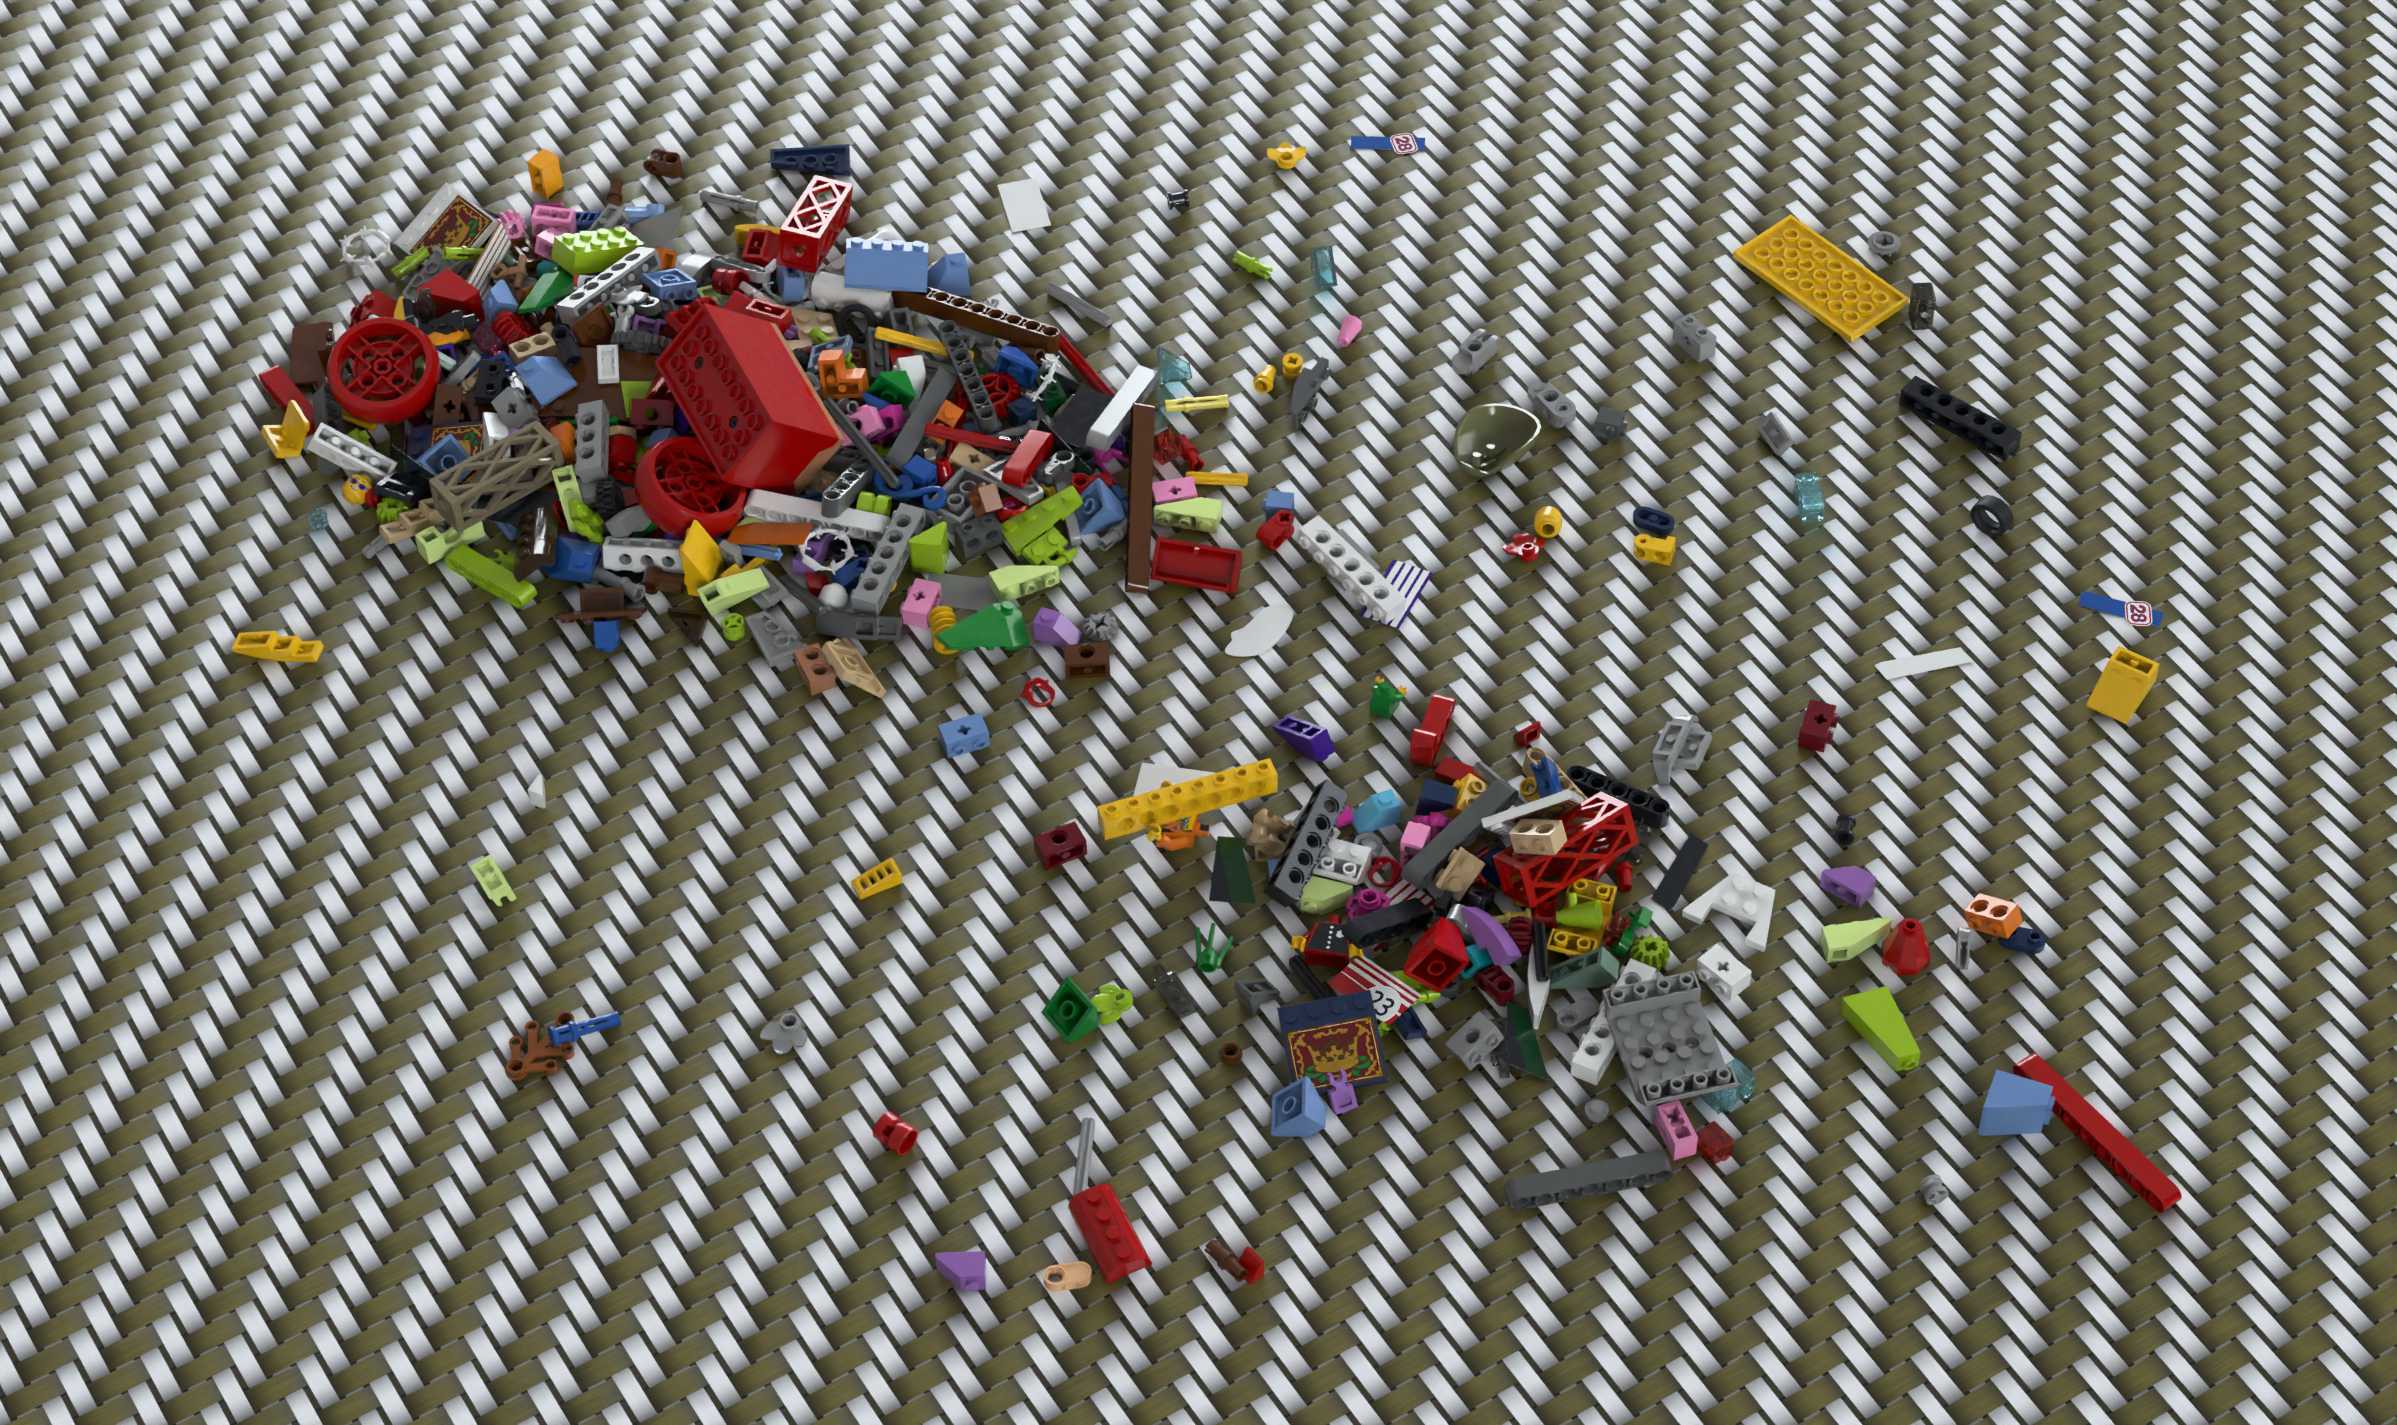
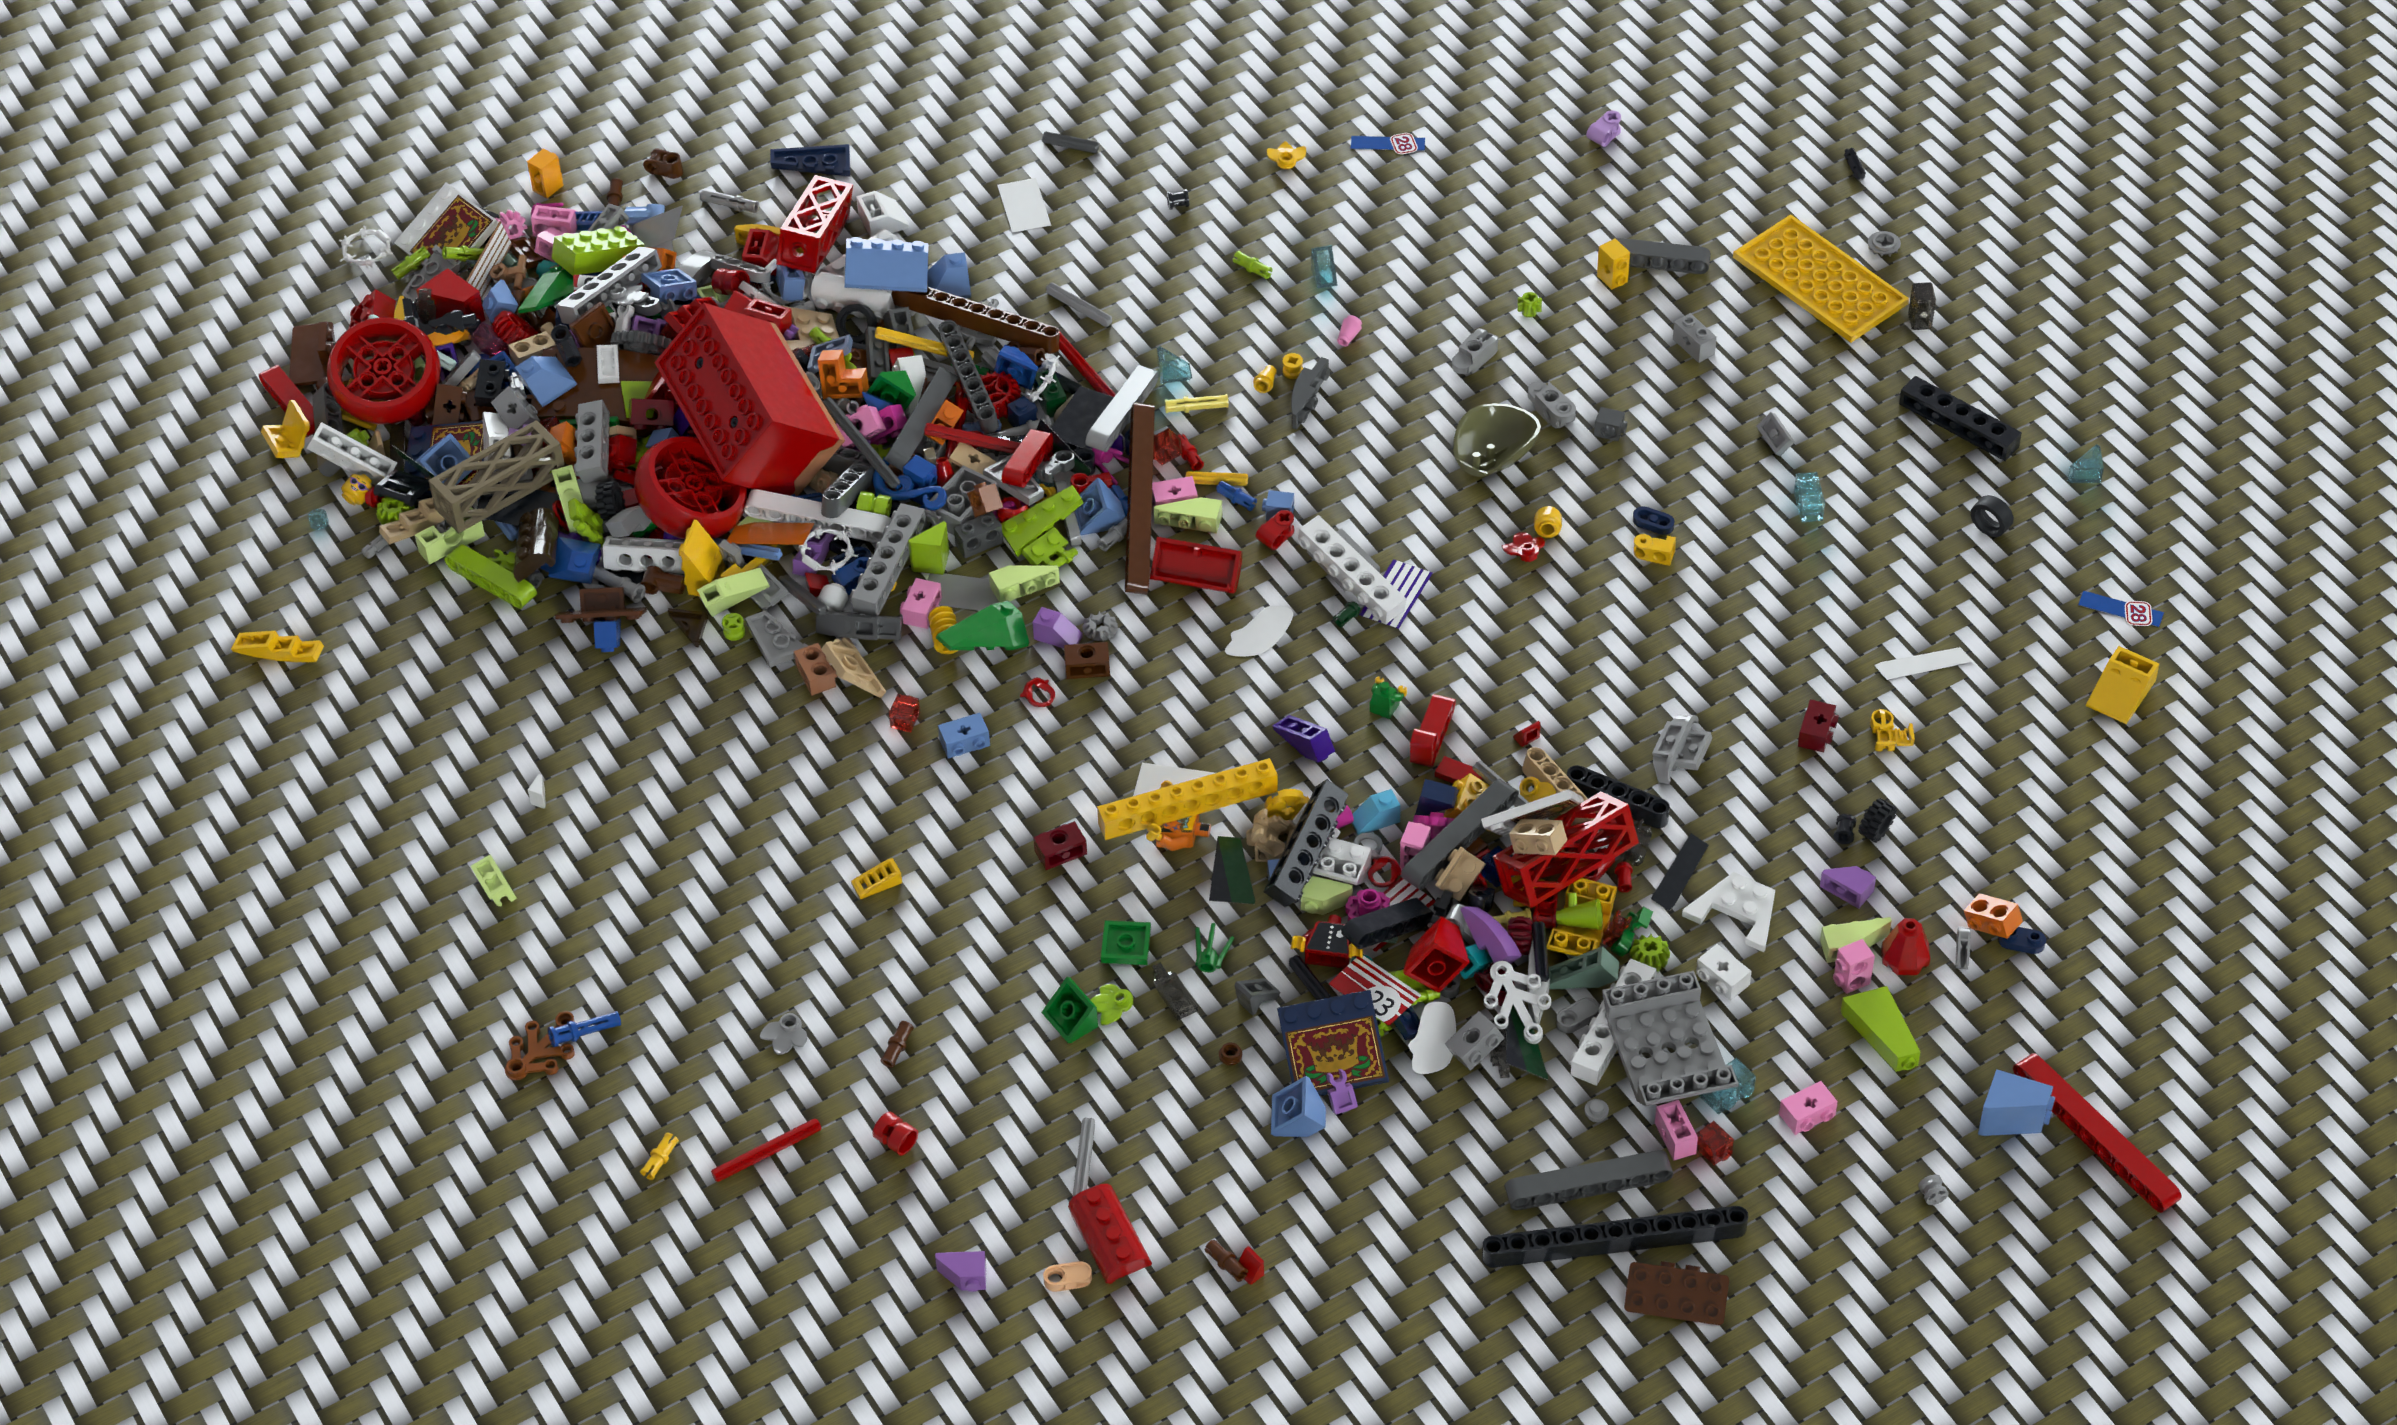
blue hinge [1530,756,1562,799] -> none
none -> tan slope [368,430,385,456]
none -> dark grey bush [525,570,543,589]
none -> yellow pin [640,1133,679,1180]
none -> red axle [711,1119,822,1182]
none -> white slope [856,191,909,237]
none -> reddish brown pin [880,1021,914,1068]
none -> clear red brick [889,694,920,732]
none -> dark grey axle [1042,131,1099,153]
none -> green plate [1101,920,1151,965]
none -> blue axle [1216,481,1257,511]
none -> yellow plate [1264,789,1309,821]
none -> dark green pin [1333,601,1361,627]
none -> white sticker [1408,1002,1456,1074]
none -> black beam [1482,1206,1748,1268]
none -> white plant [1484,961,1551,1044]
none -> lime gear [1517,292,1542,317]
none -> lavender piece [1586,110,1621,147]
none -> yellow brick [1597,238,1630,290]
none -> dark grey beam [1617,238,1711,274]
none -> reddish brown bracket [1624,1261,1729,1325]
none -> bright pink brick [1779,1081,1838,1135]
none -> bright pink brick [1833,939,1875,994]
none -> black axle [1844,148,1866,180]
none -> black tyre [1858,798,1897,843]
none -> yellow piece [1870,709,1915,751]
none -> clear light blue slope [2067,444,2104,483]

